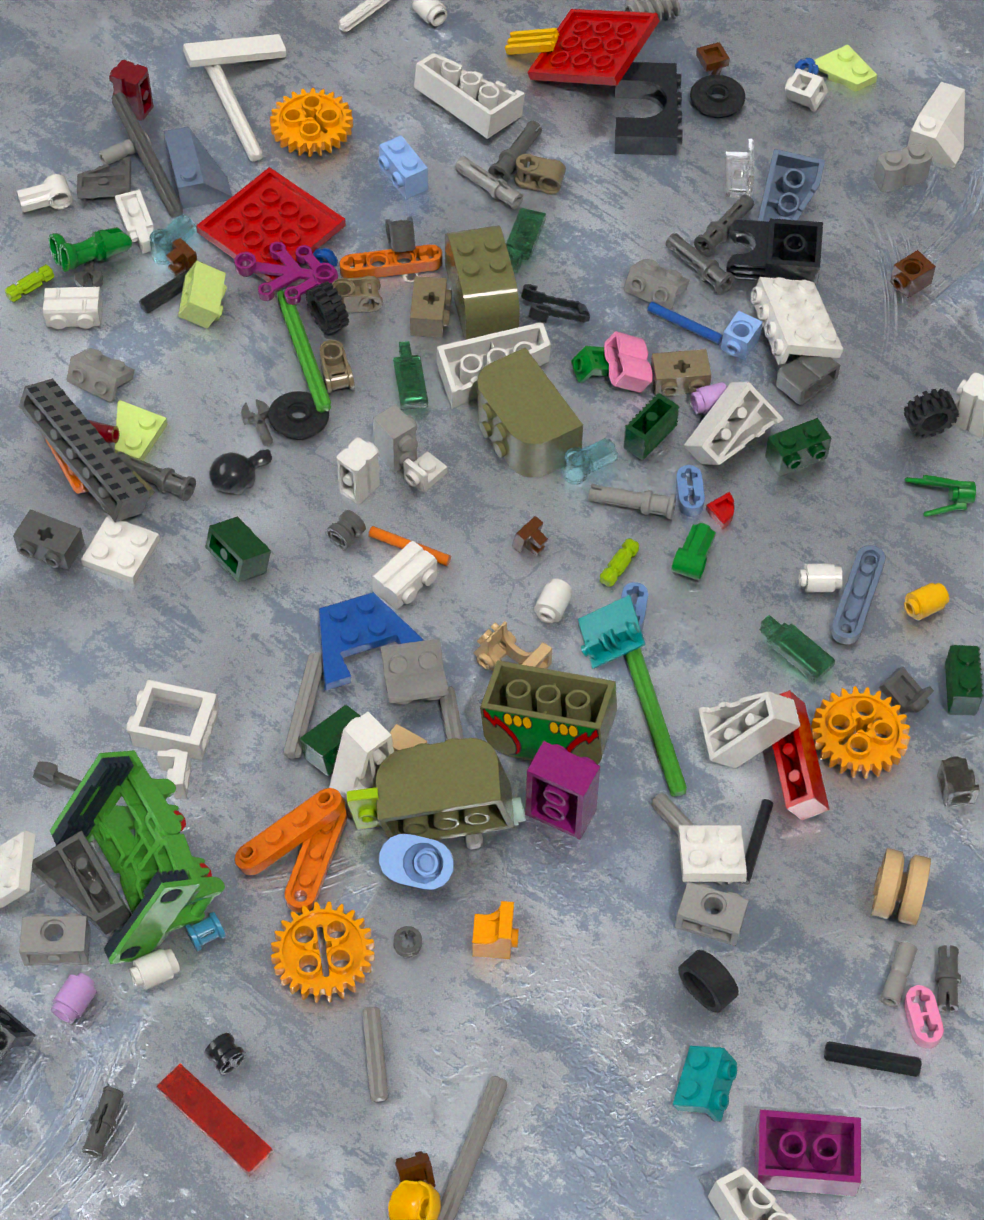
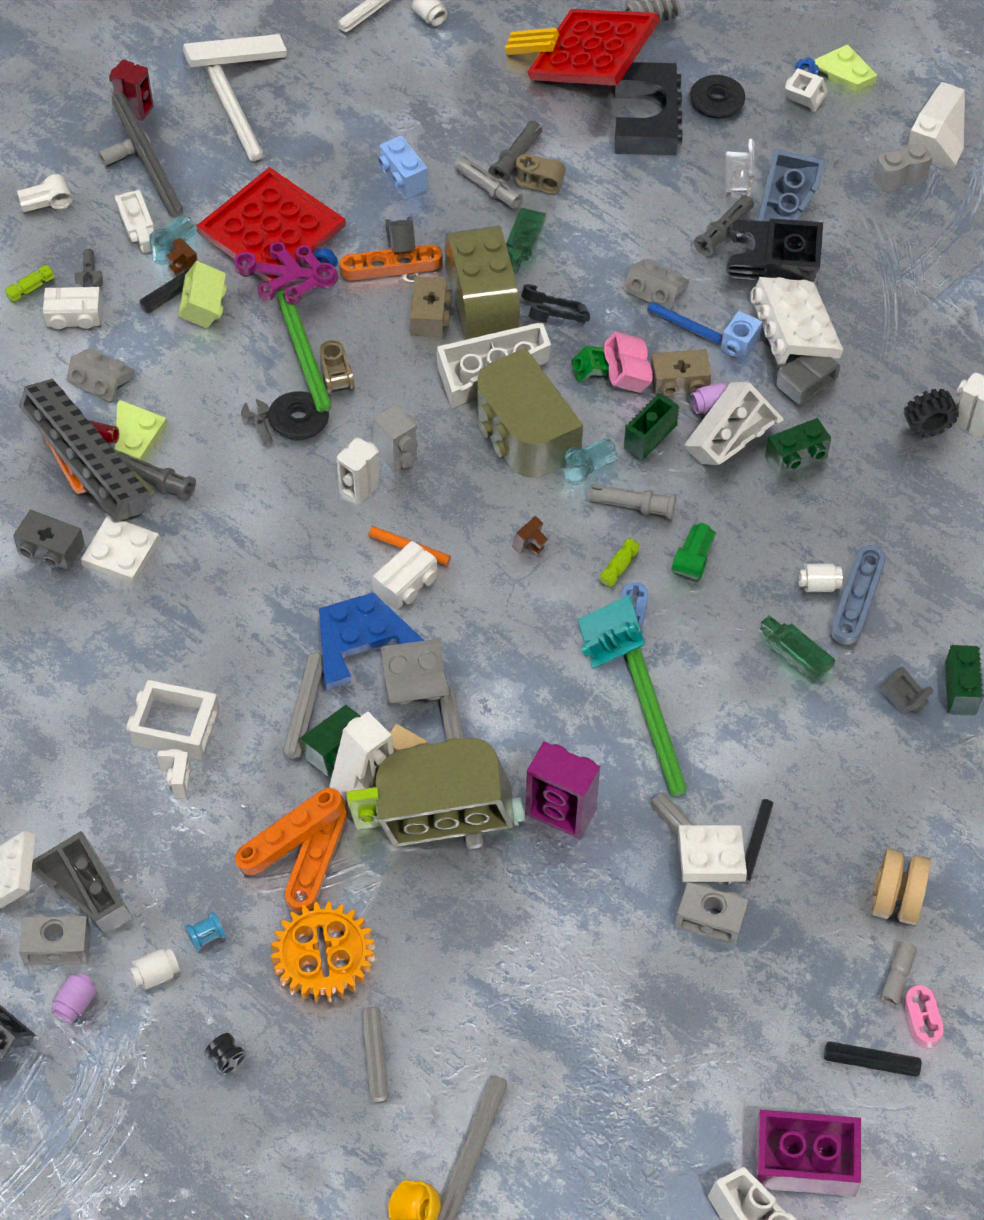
dark grey bar [33,761,81,791] -> none
green piece [48,227,132,272] -> none
bright green container [50,750,225,964] -> none
flat silver wing [77,157,131,199] -> none
dark grey pin [82,1087,124,1158] -> none
clear red tile [156,1063,274,1177] -> none
sand blue wedge [163,127,232,209] -> none
dark green brick [205,516,271,582] -> none
black hair [209,449,272,495] -> none
light orange gear [270,88,353,157] -> none
black tyre [305,281,349,335] -> none
dark grey wheel [326,510,366,550] -> none
dark tan piece [332,276,383,313] -> none
light blue piece [379,834,454,890] -> none
clear green hinge [393,341,428,410] -> none
dark grey bush [393,926,422,958] -> none
reddish brown tile [395,1151,436,1187] -> none
white bracket [403,451,448,493] -> none
white wedge [414,53,525,139] -> none
light orange brick [472,901,519,959] -> none
tan tile [474,621,553,671] -> none
olive brick [480,660,617,765] -> none
white brick [534,579,572,623] -> none
dark grey pin [665,233,735,294] -> none
teal bracket [672,1046,738,1122] -> none
medium blue beam [676,465,705,517] -> none
black tyre [678,950,739,1013] -> none
reddish brown tile [696,42,730,75] -> none
white wedge [698,691,800,768] -> none
red tile [706,492,734,530] -> none
red brick [772,690,830,820] -> none
light orange gear [811,686,910,779] -> none
reddish brown brick [890,250,936,298] -> none
yellow brick [904,583,949,620] -> none
green plant [905,475,976,517] -> none
dark grey pin [935,945,961,1013] -> none
clear smoke brick [937,756,980,807] -> none

